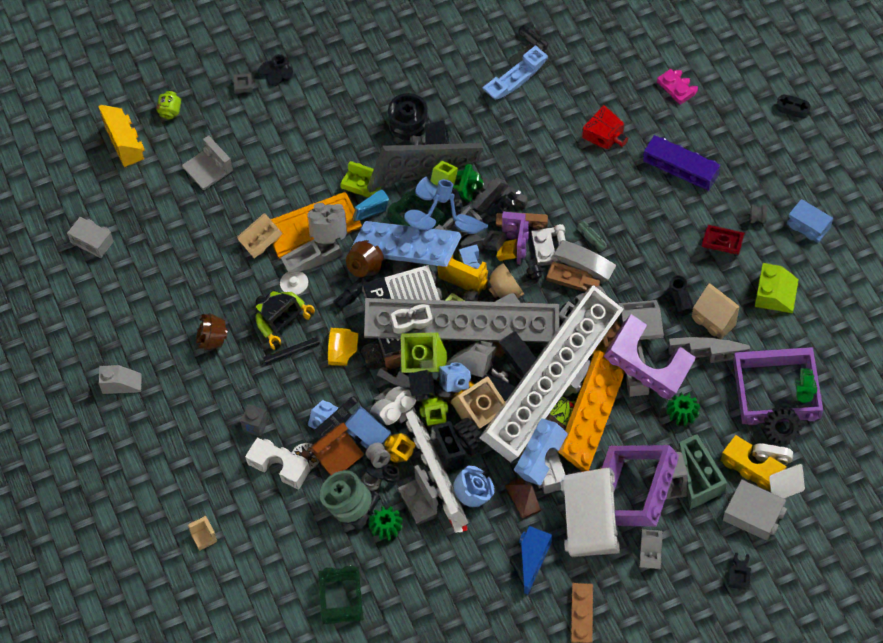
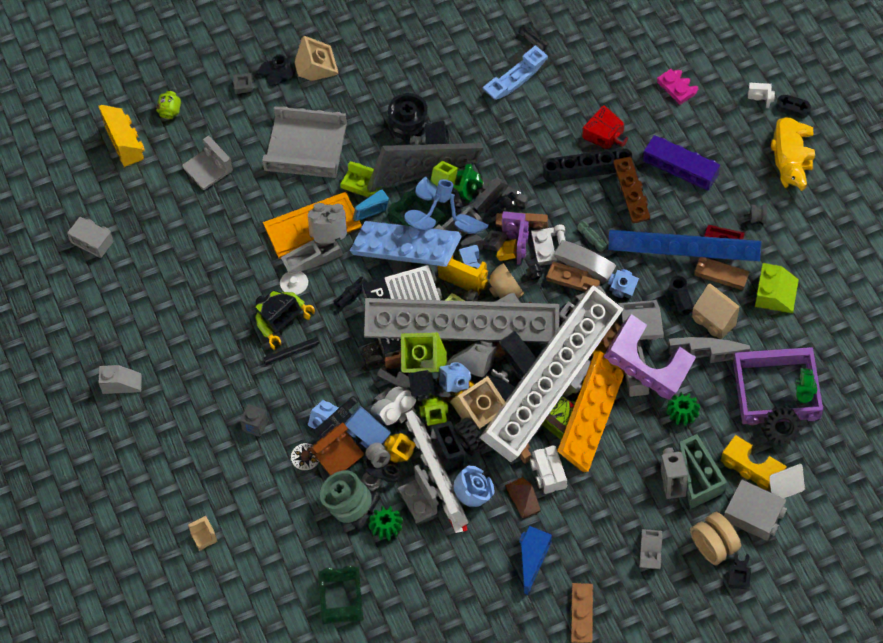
reddish brown cone [196,313,228,351] -> none
tan bracket [237,213,283,258] -> none
white arch [245,437,310,490] -> none
yellow slope [328,328,358,366] -> none
reddish brown cone [346,240,384,277] -> none
white brick [391,304,433,334] -> none
light blue arch [514,418,568,486] -> none
white windscreen [561,468,620,557] -> none
medium lavender window [602,445,679,526] -> none
white plate [753,444,793,465] -> none
medium blue brick [787,199,833,243] -> none
none -> light grey panel [262,106,347,178]
none -> tan slope [295,36,338,81]
none -> black beam [543,148,633,182]
none -> light blue brick [608,269,639,299]
none -> blue plate [609,230,762,261]
none -> reddish brown bracket [613,157,650,223]
none -> tan wheel [690,512,741,565]
none -> medium nougat hinge [694,257,750,290]
none -> white bracket [748,83,775,108]
none -> yellow animal [771,117,815,191]

